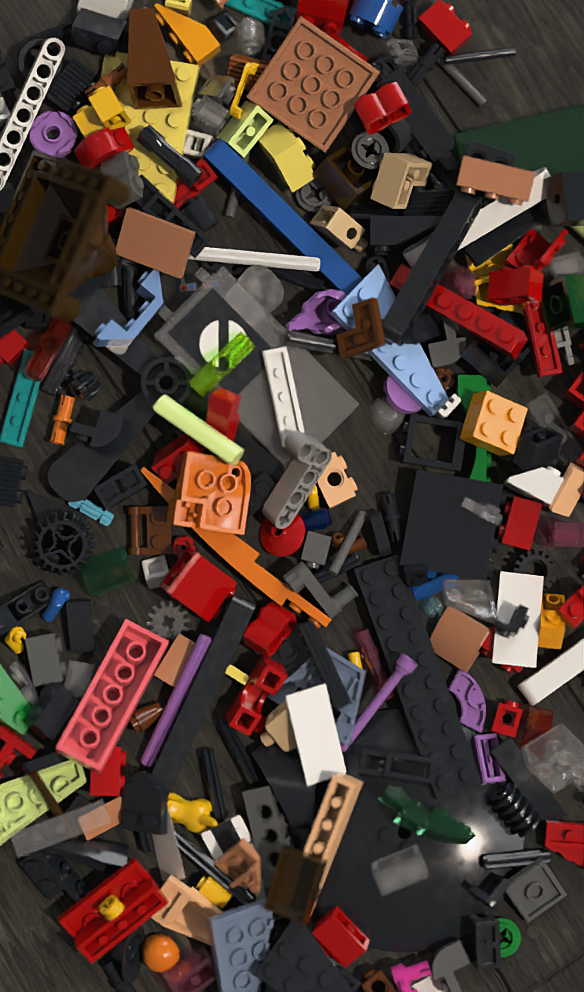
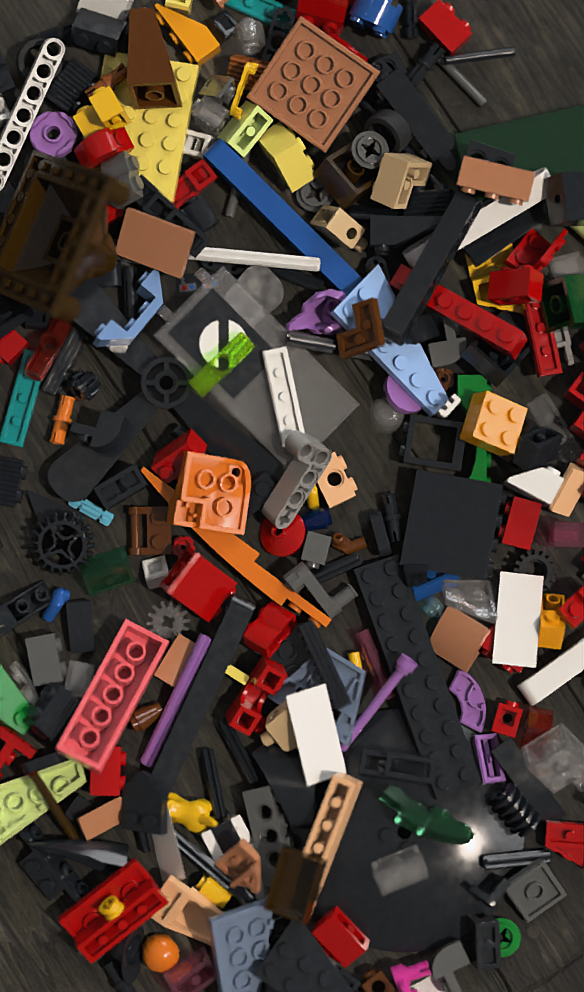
yellow arm [5,627,26,654] -> none
clear tile [10,800,111,858] -> none
black axle [136,124,204,187] -> none
yellowish green brick [153,395,244,466] -> none
red slope [206,387,241,442] -> none
dark grey bar [328,510,368,576] -> none
red brick [353,82,412,135] -> none
clear tile [386,39,420,66] -> none
clear pink hinge [453,266,477,299] -> none
clear plate [461,497,503,525] -> none
black bracket [491,604,530,638] -> none

